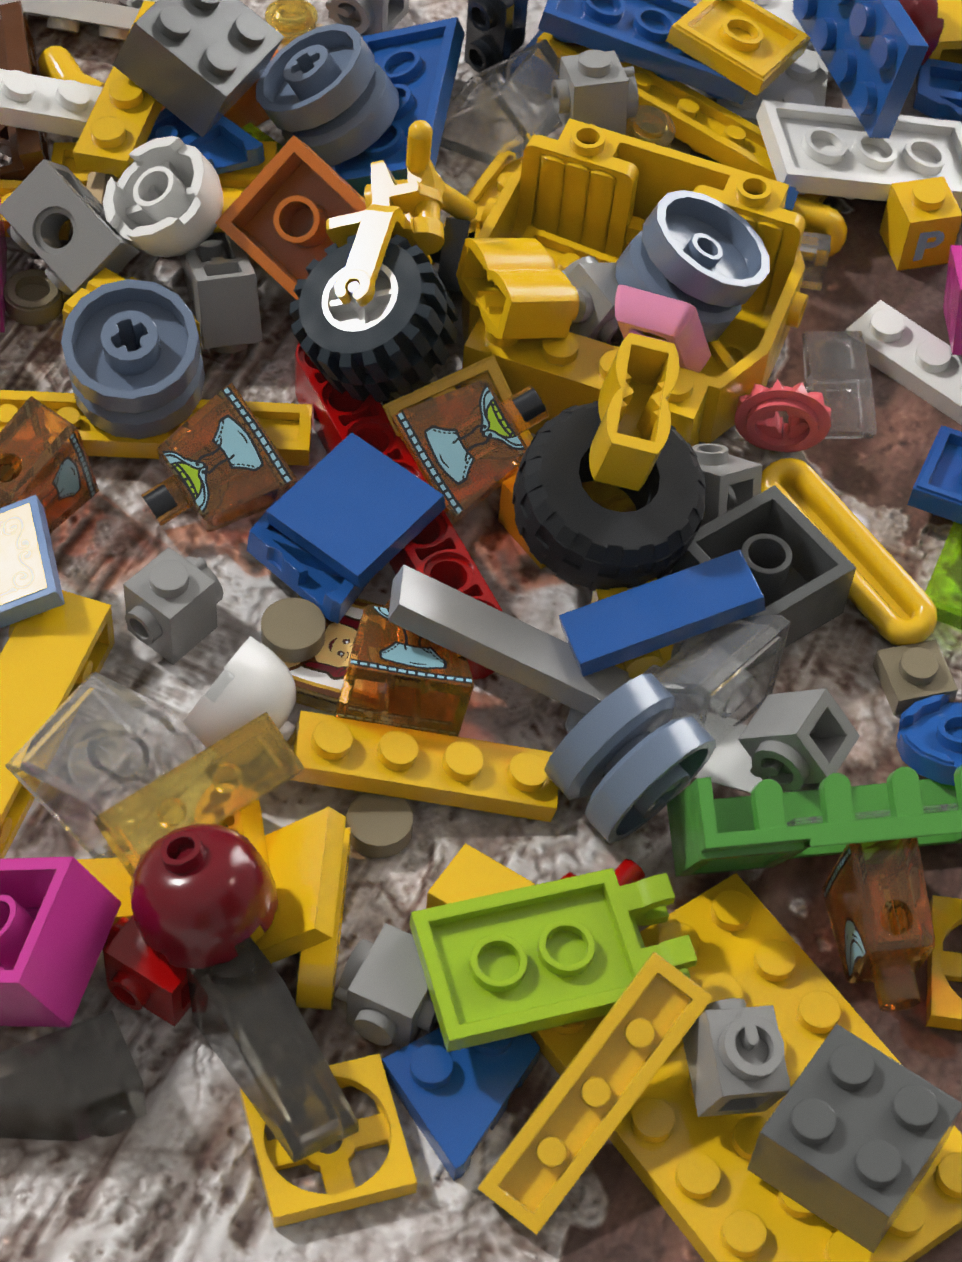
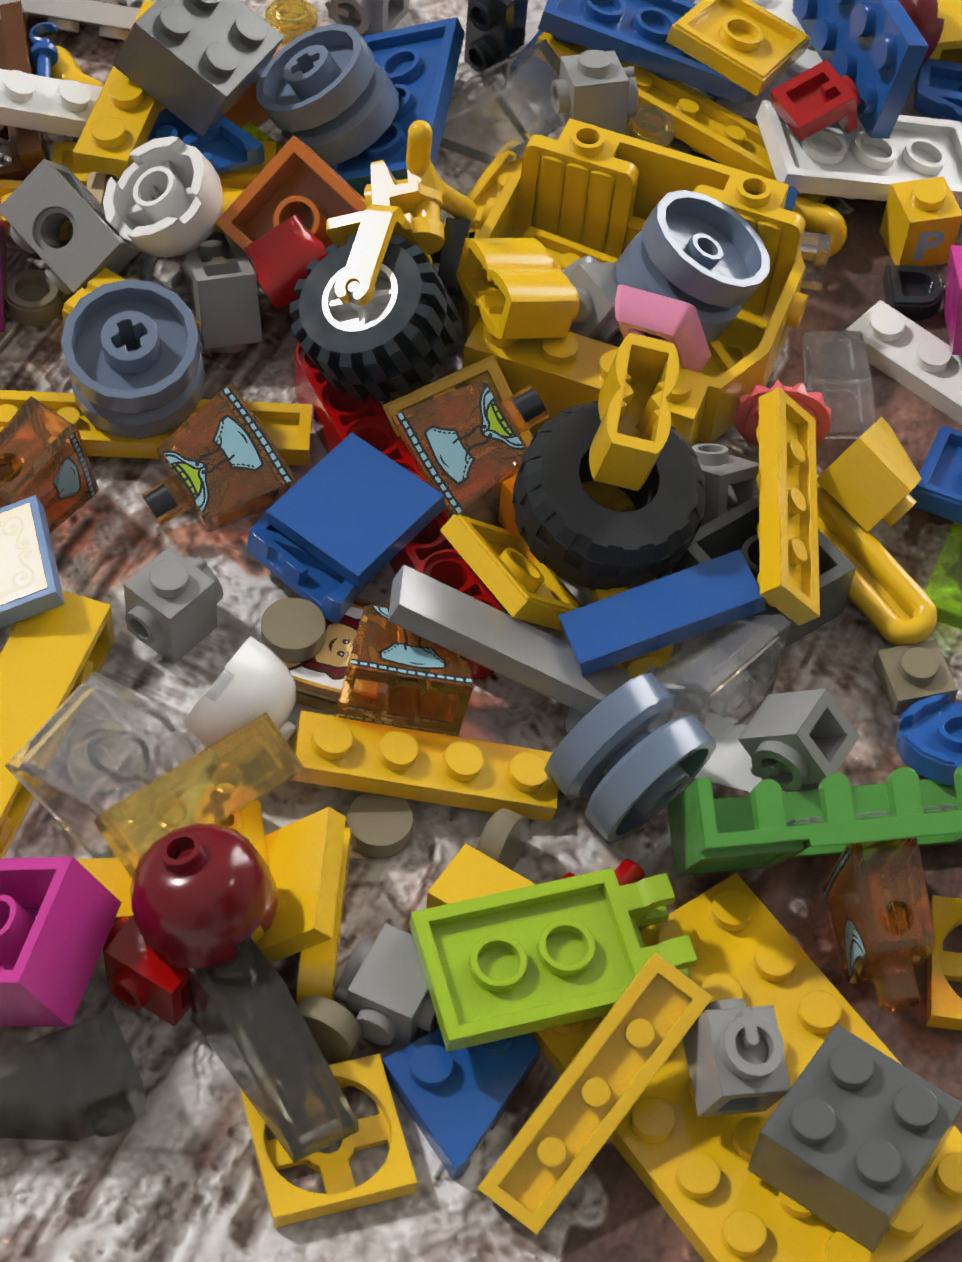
none -> blue hand [28,22,58,78]
none -> red piece [244,215,327,310]
none -> dark tan tile [287,996,362,1062]
none -> yellow tile [440,514,583,631]
none -> dark tan tile [476,808,530,870]
none -> yellow plate [756,387,820,626]
none -> red bracket [770,60,861,141]
none -> yellow slope [817,416,922,533]
none -> black tile [883,265,945,320]

